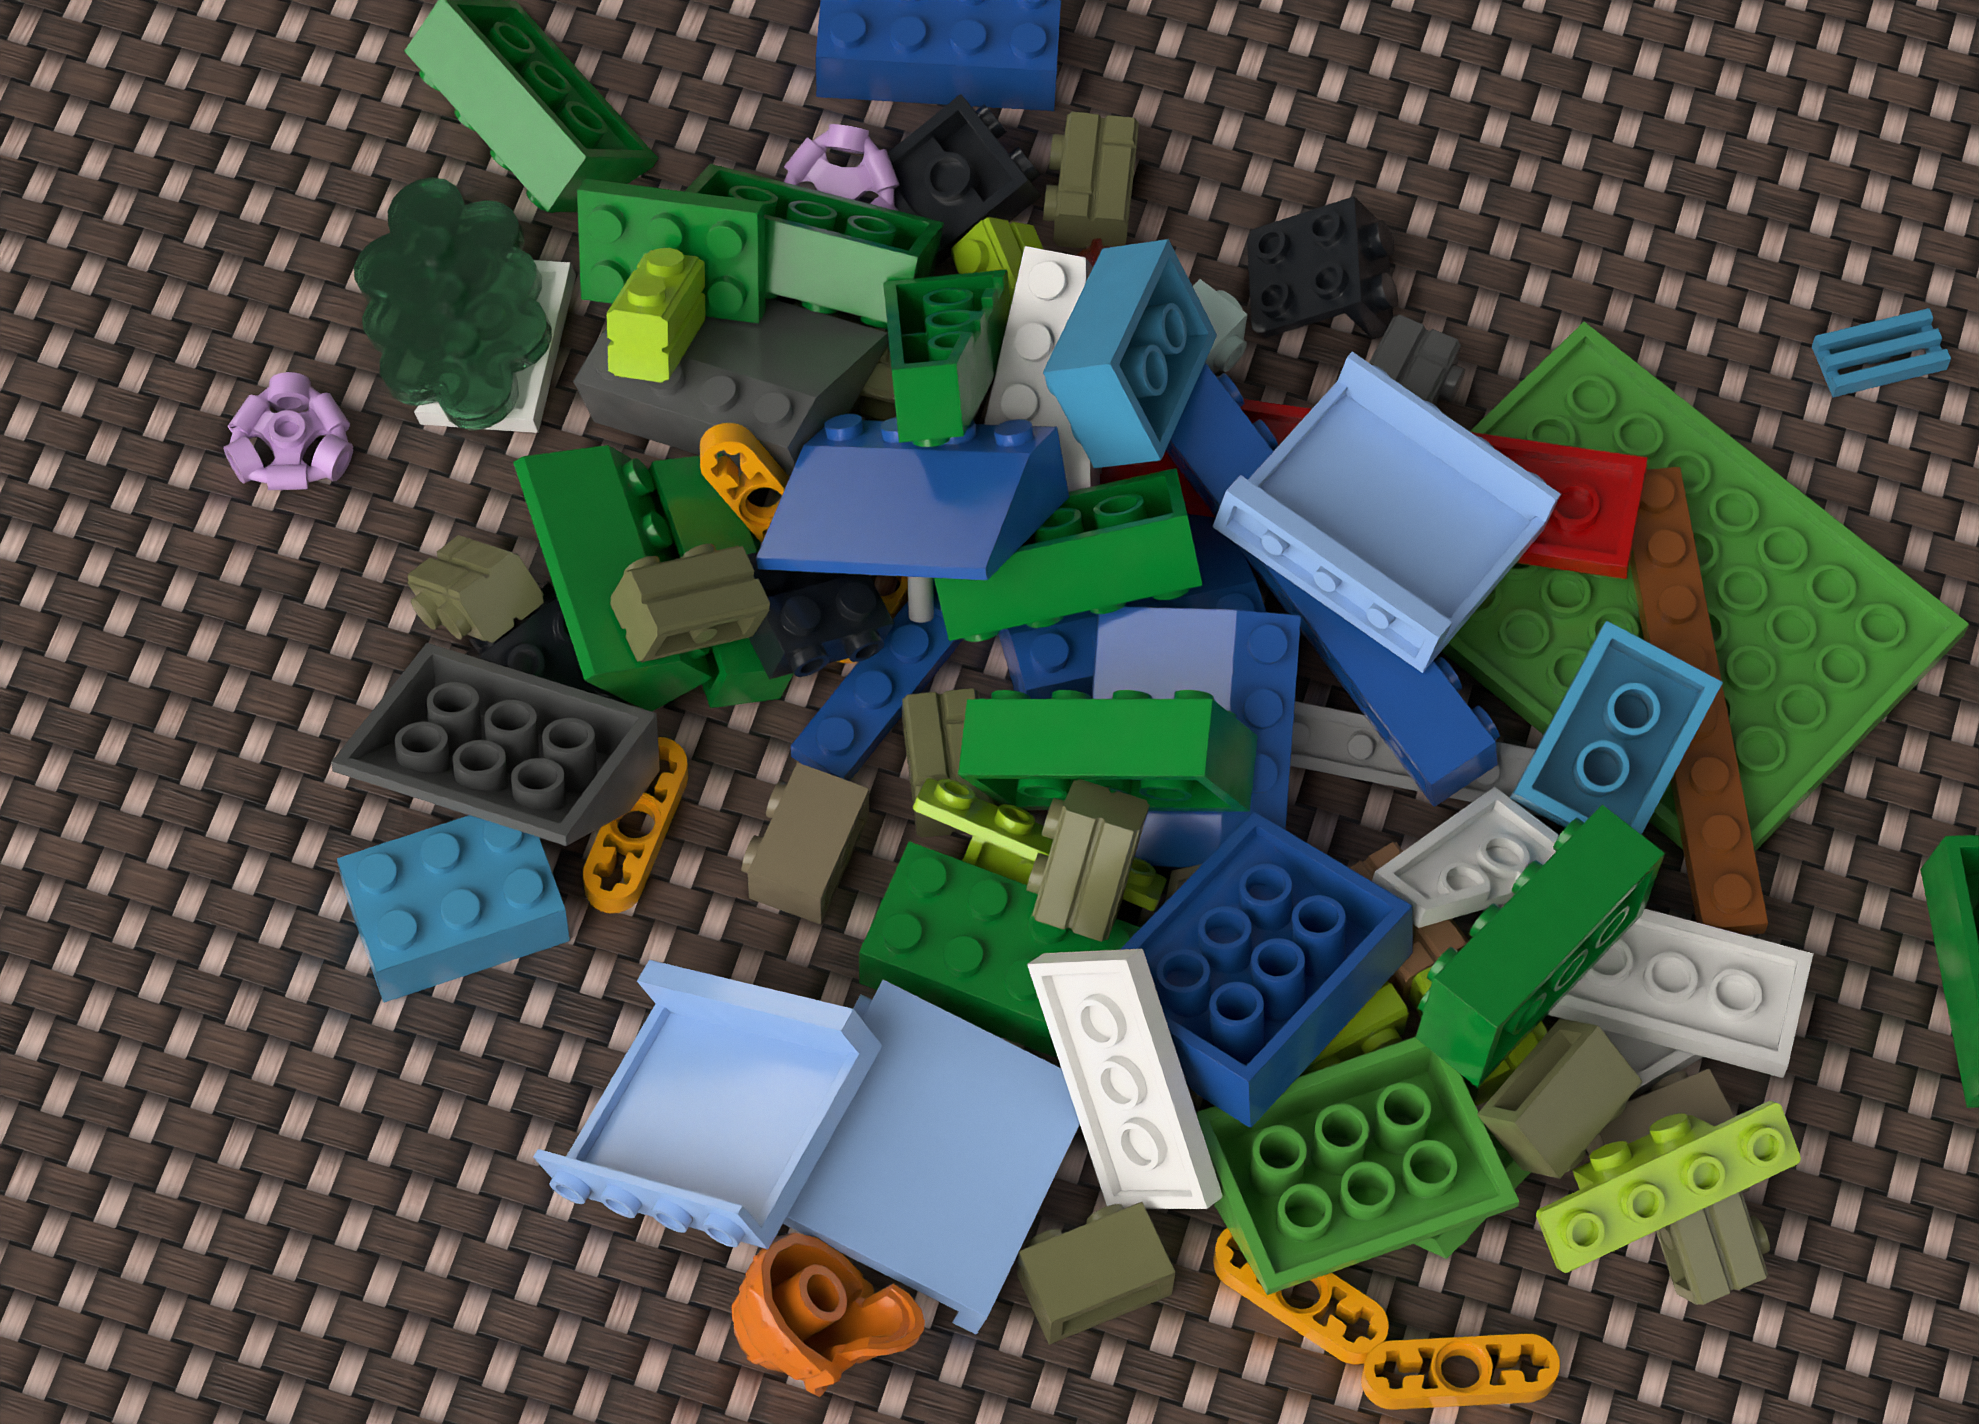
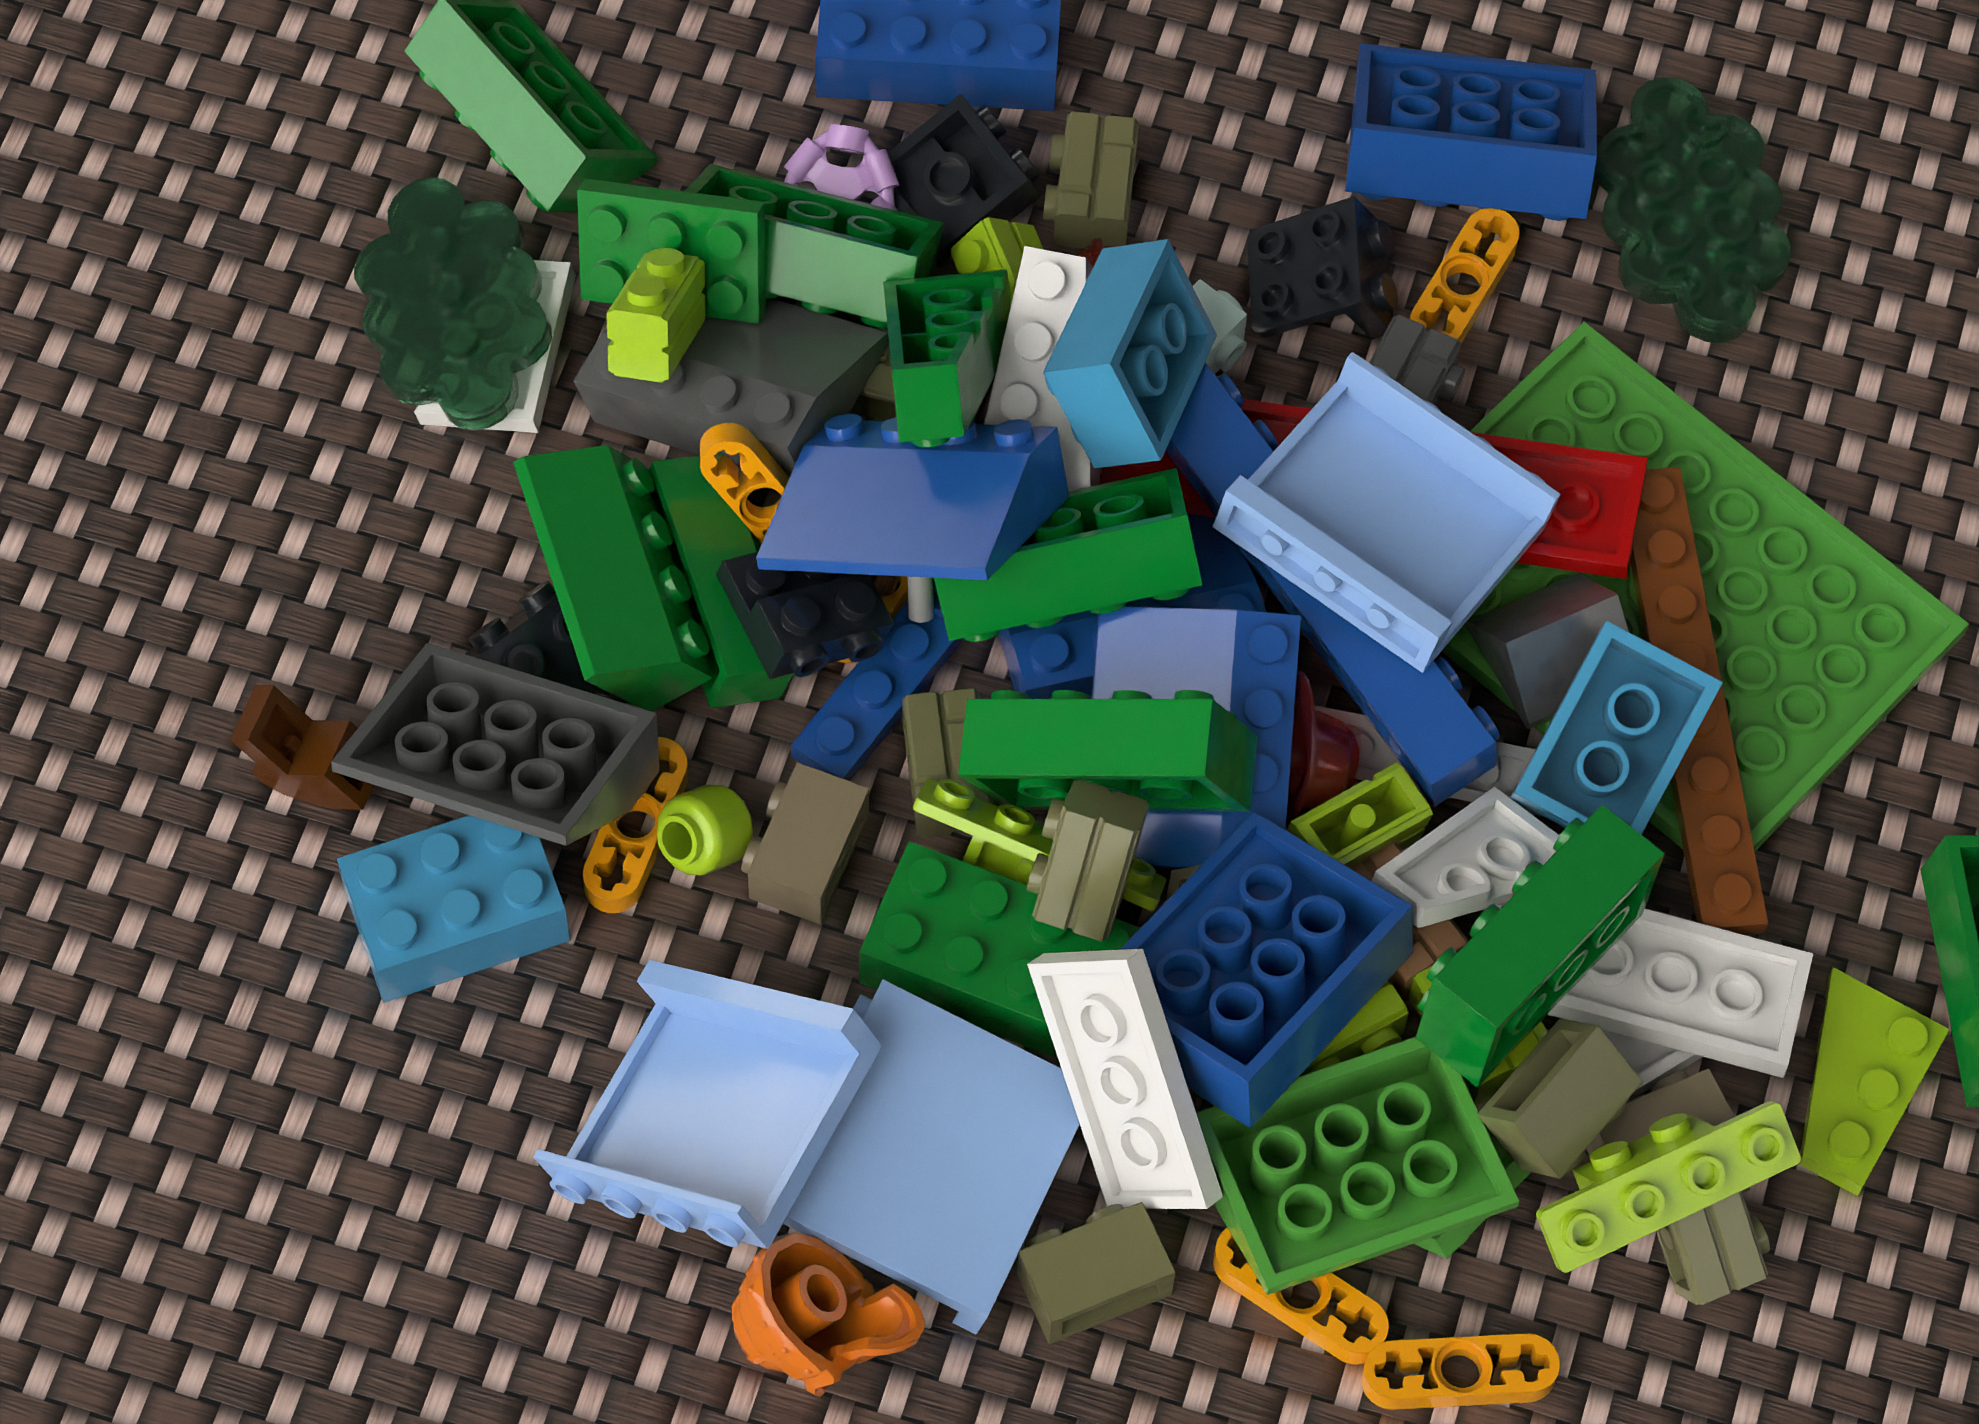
lavender piece [224,372,353,490] -> none
olive brick [407,535,544,643] -> none
olive brick [610,544,770,662] -> none
dark azure tile [1812,308,1951,398] -> none
none -> reddish brown brick [230,685,374,810]
none -> lime head [657,785,753,875]
none -> clear red piece [1286,670,1360,824]
none -> lime brick [1287,762,1433,868]
none -> blue slope [1345,43,1597,221]
none -> light orange beam [1410,208,1519,344]
none -> flat silver slope [1467,573,1628,730]
none -> clear green plate [1594,77,1791,343]
none -> lime wing [1799,967,1950,1196]

